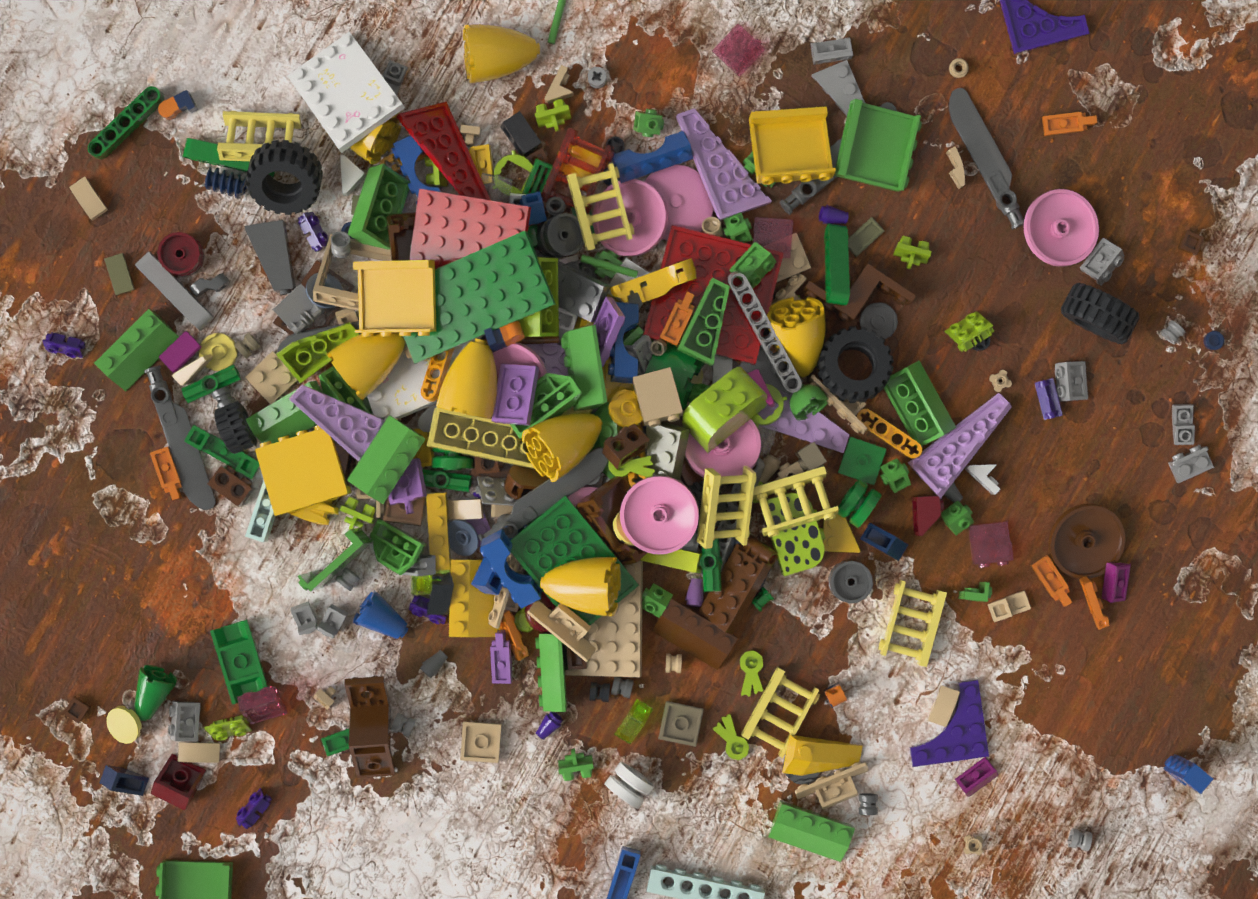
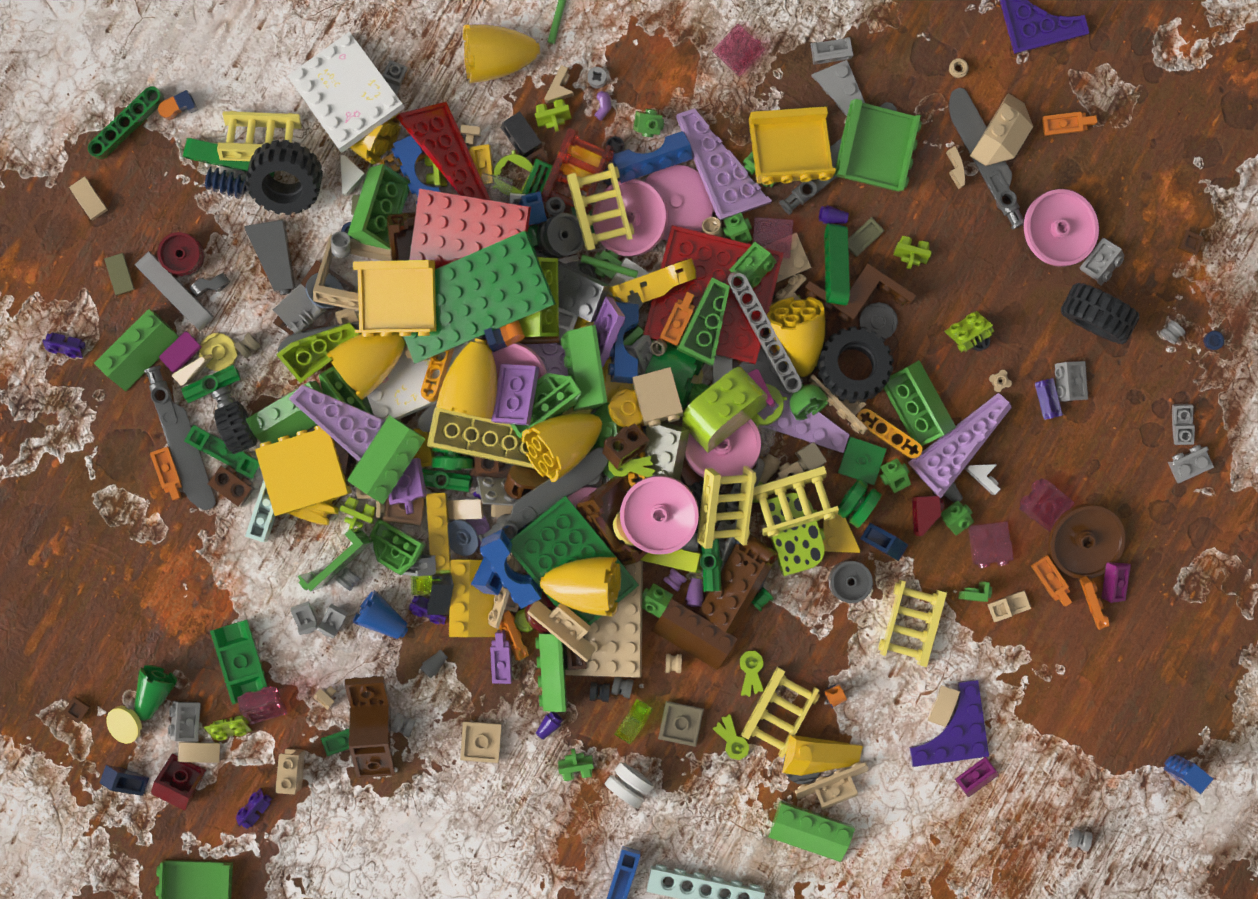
tan plate [245,351,298,404] -> none
hinge [298,212,329,252] -> none
dark grey wheel [858,793,878,815] -> none
tan plate [963,835,983,855] -> none
none -> tan panel [276,748,305,795]
none -> medium lavender arm [594,91,612,121]
none -> medium lavender wheel [663,568,687,591]
none -> tan wedge [970,93,1033,166]
none -> clear pink plate [1019,478,1075,532]

